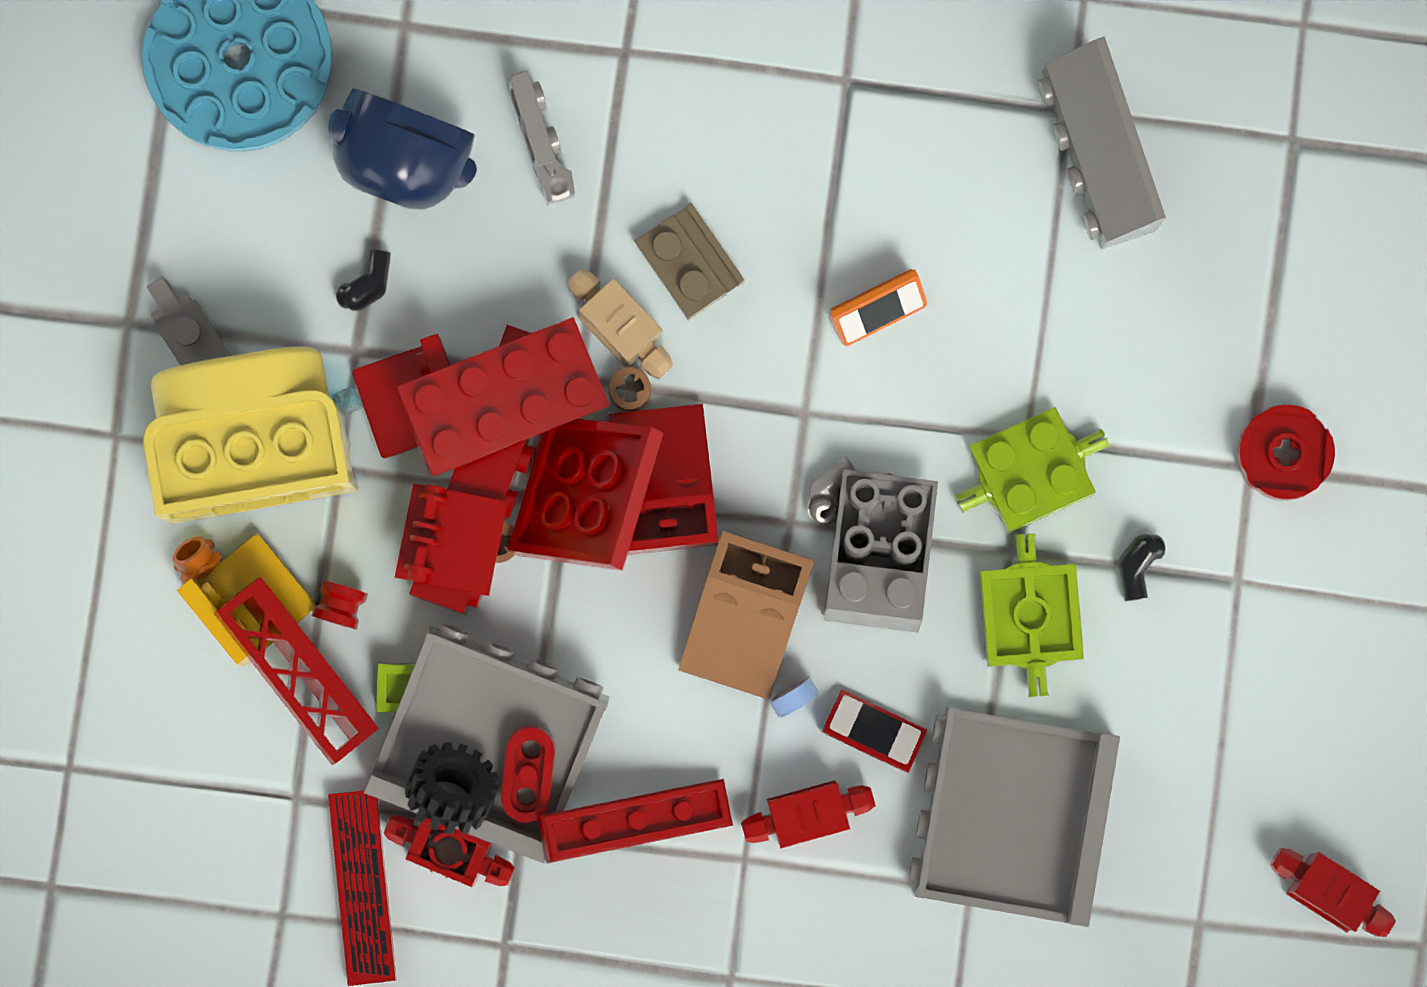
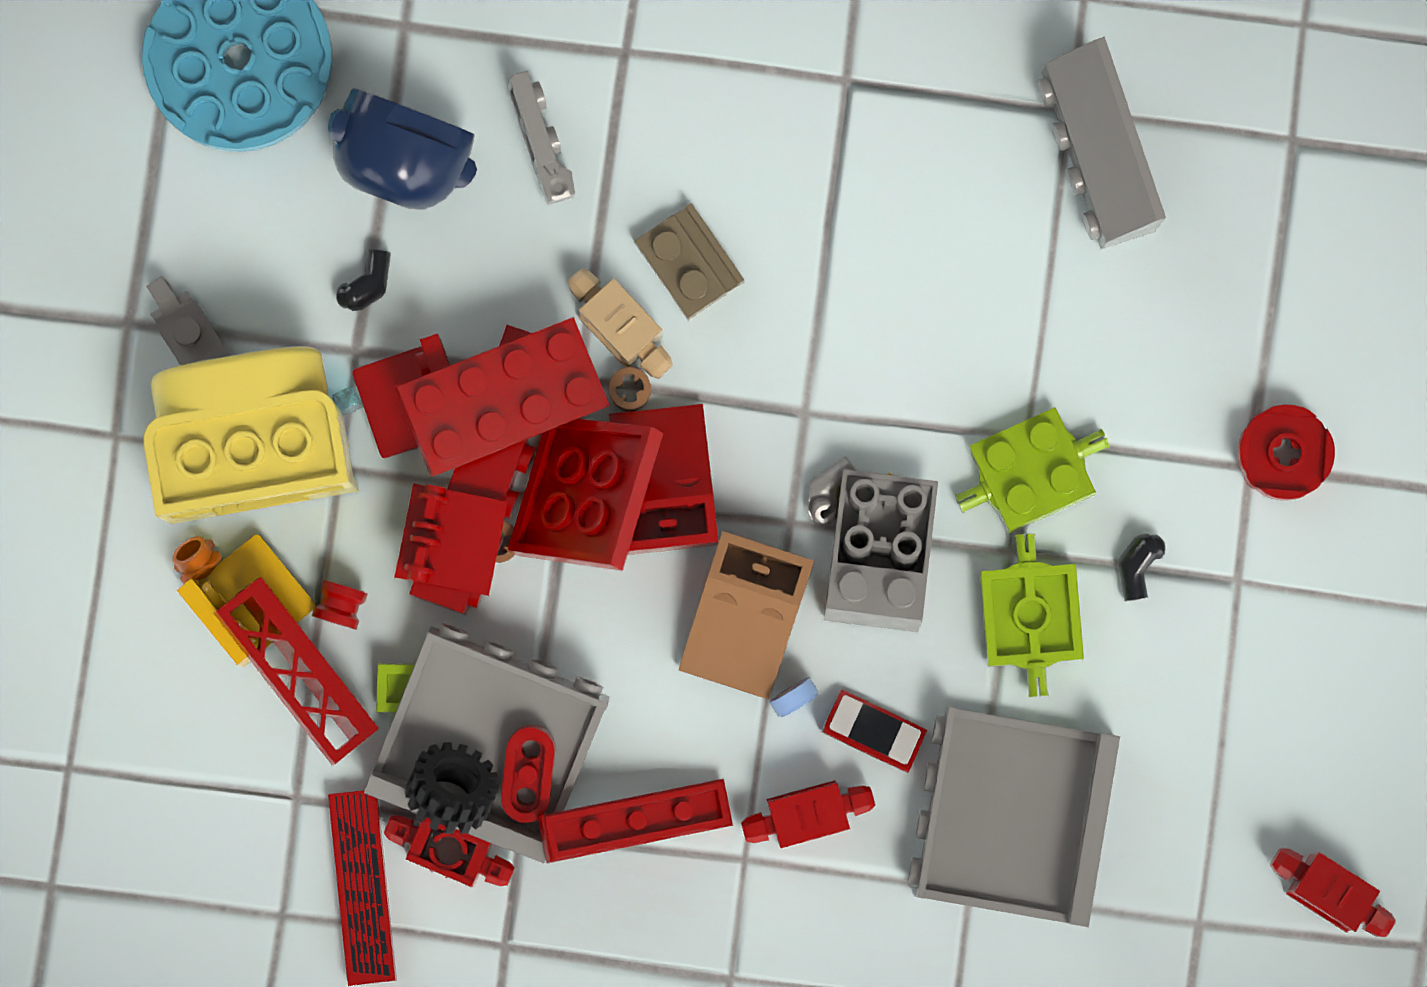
slope [829,268,927,346] -> none

